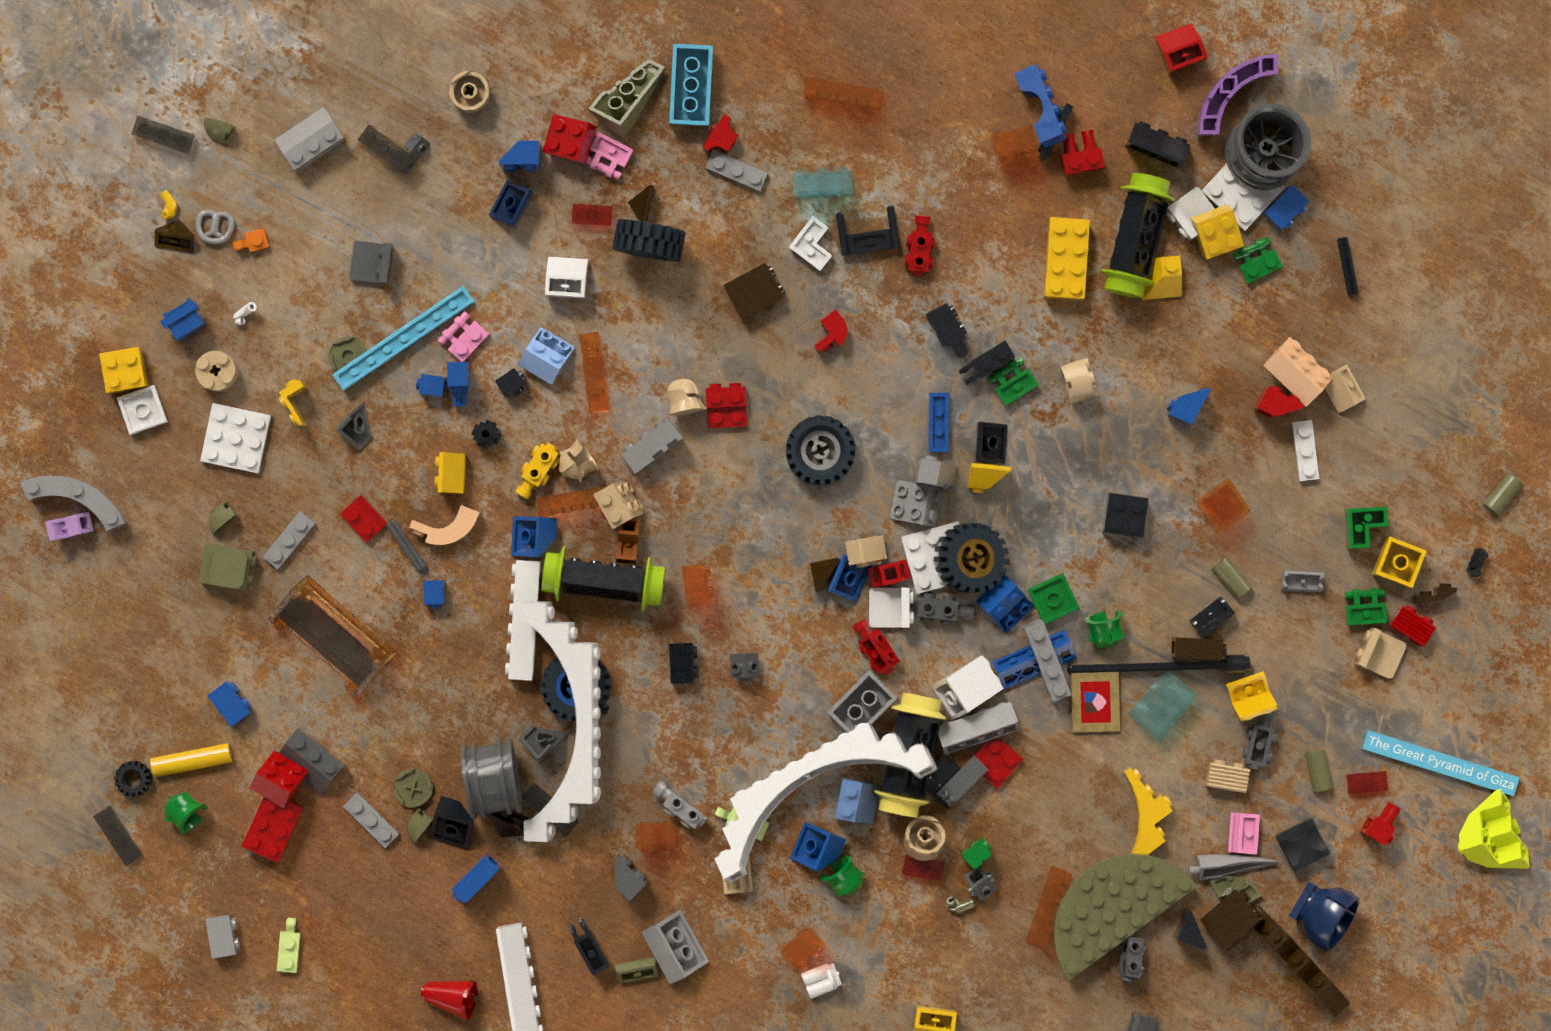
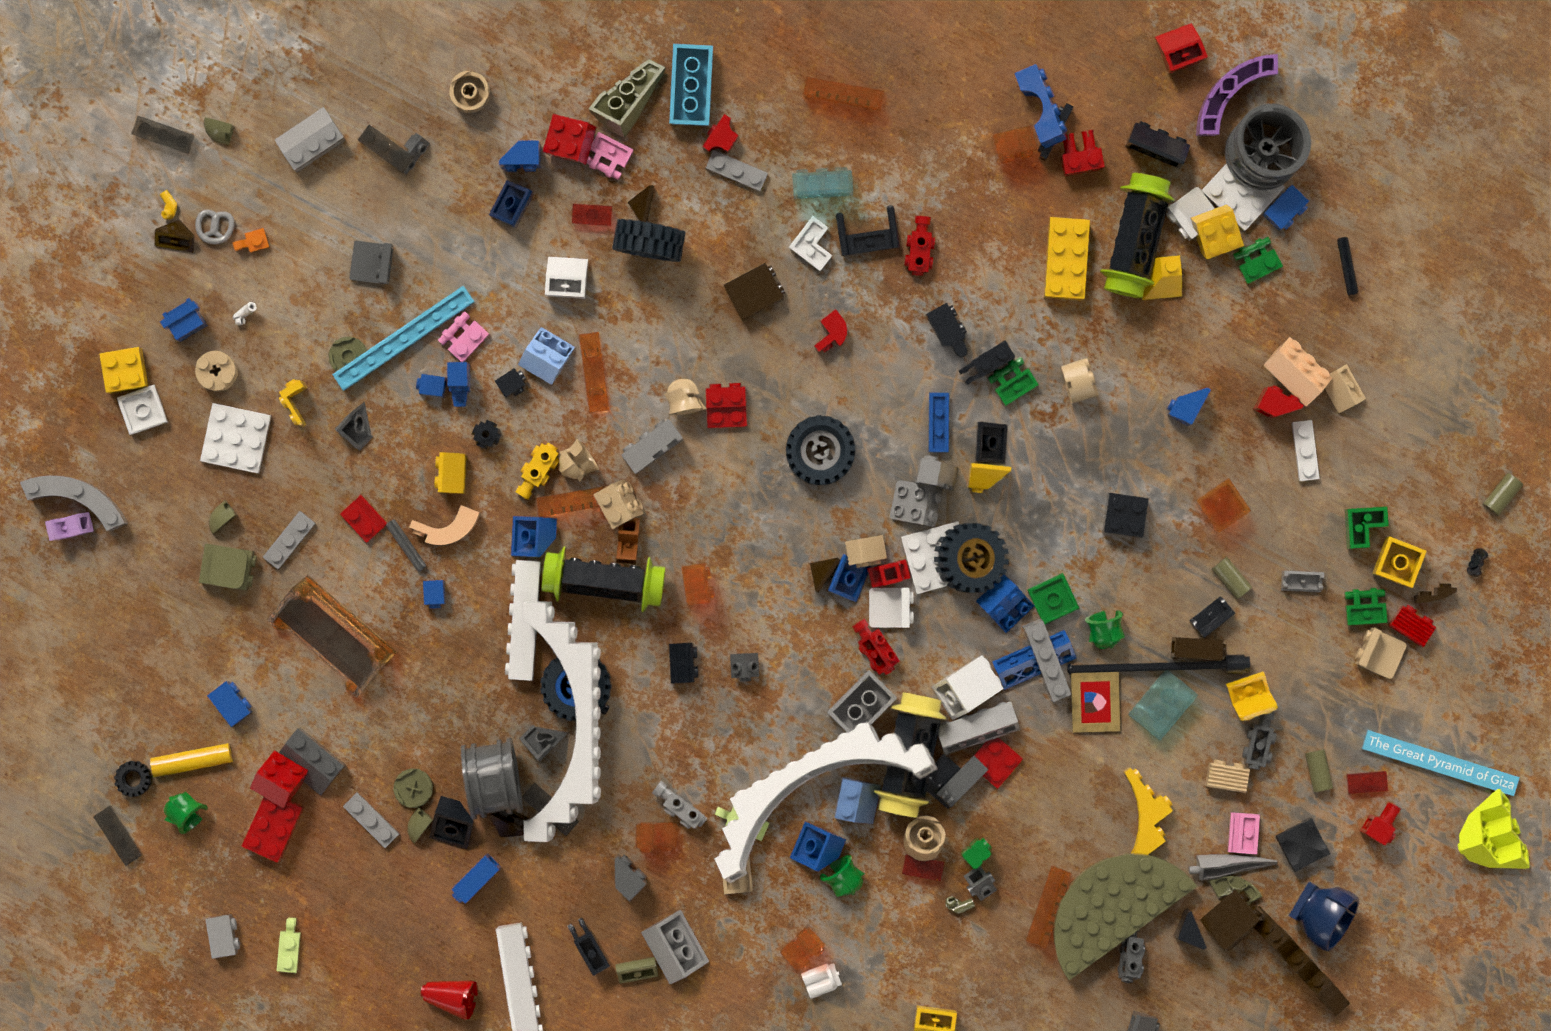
dark grey brick [914,593,974,624] -> none

